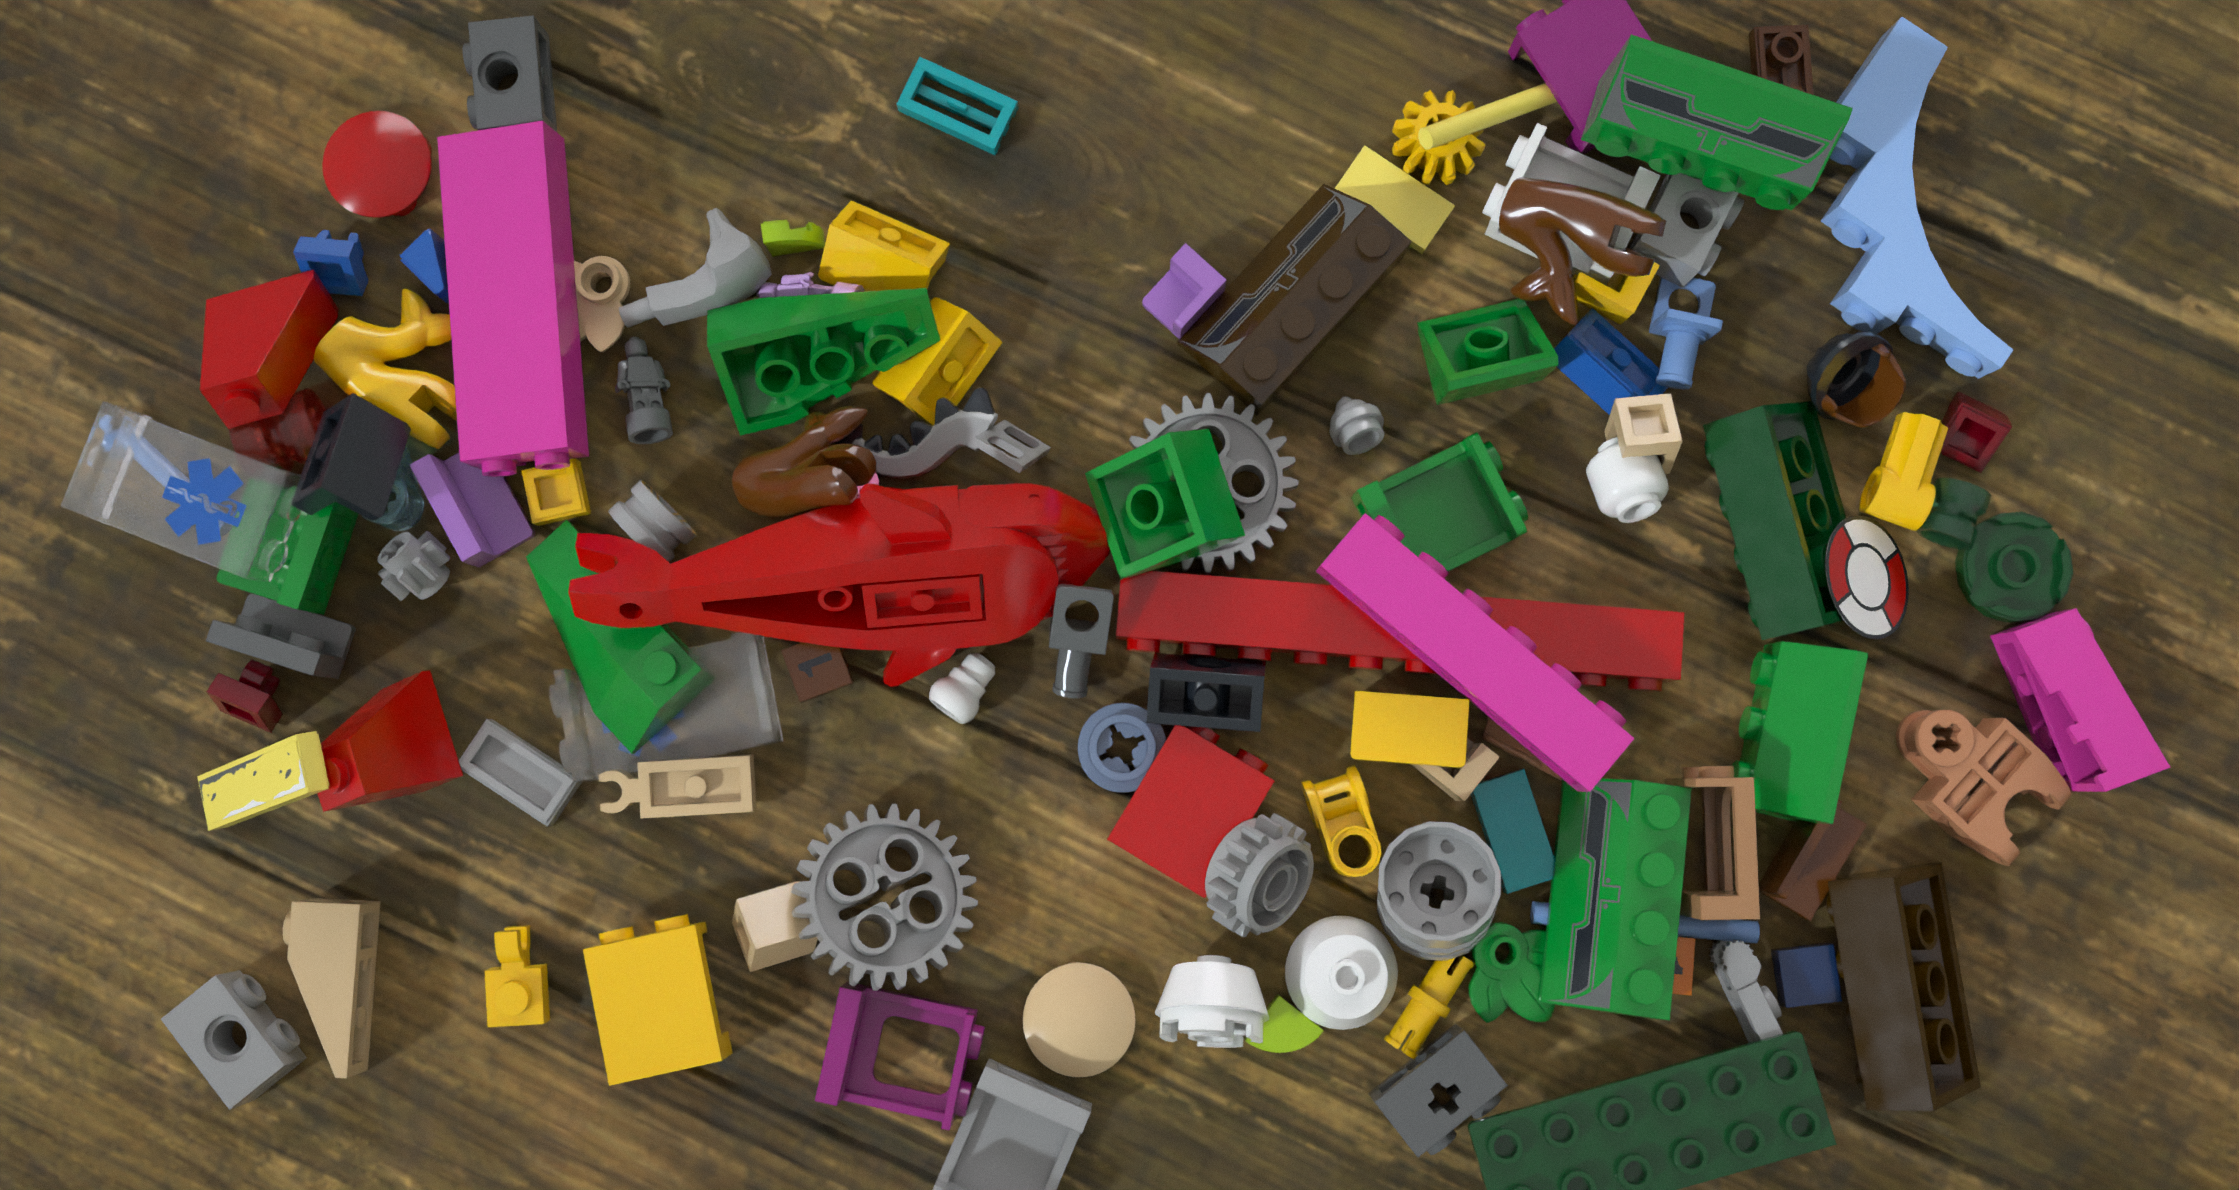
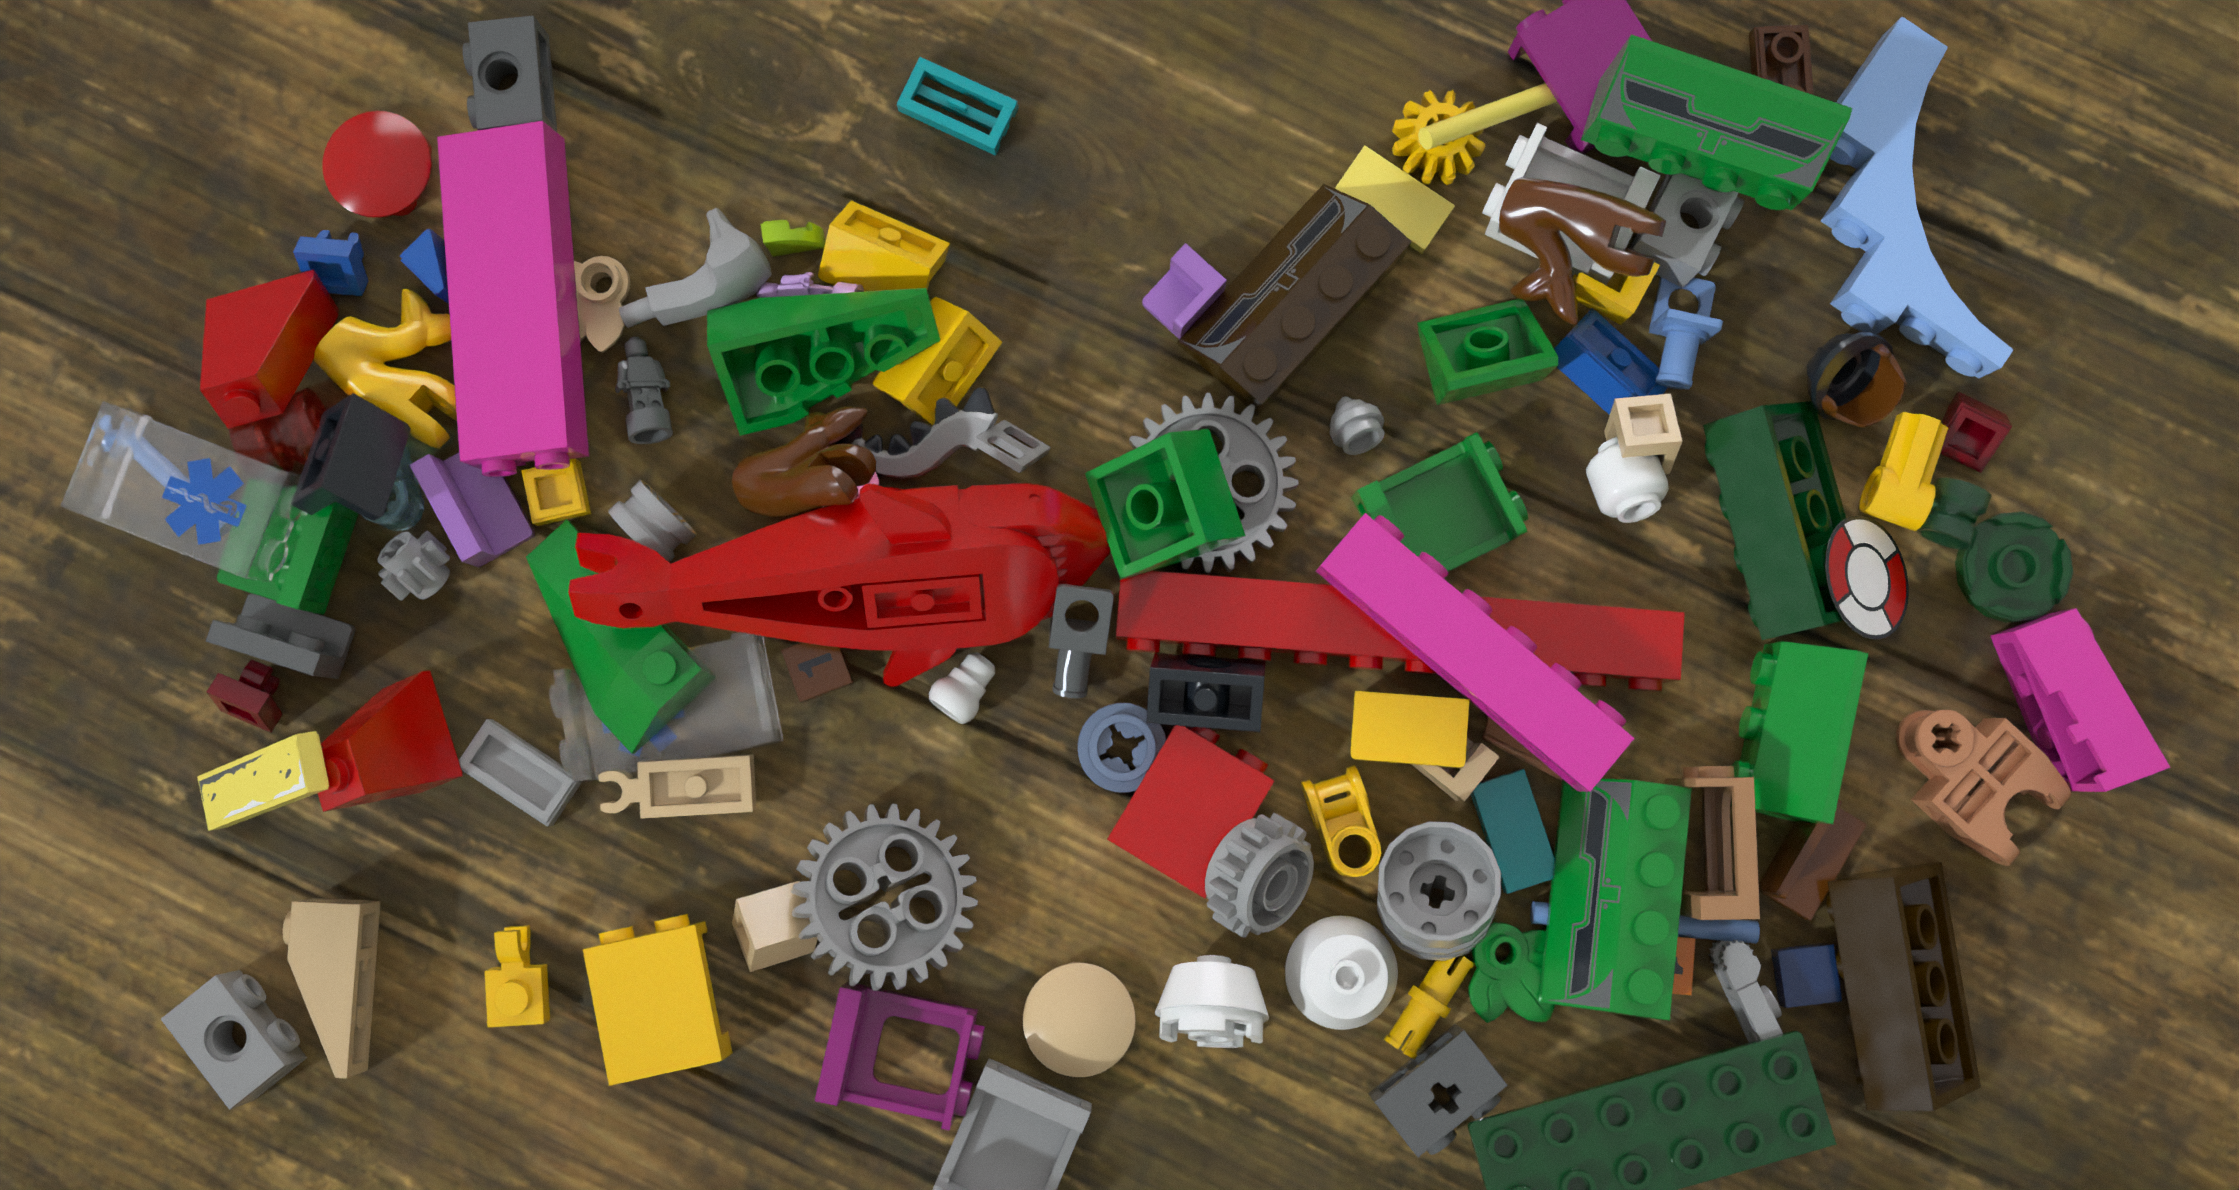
lime tile [1244,994,1324,1053] -> none

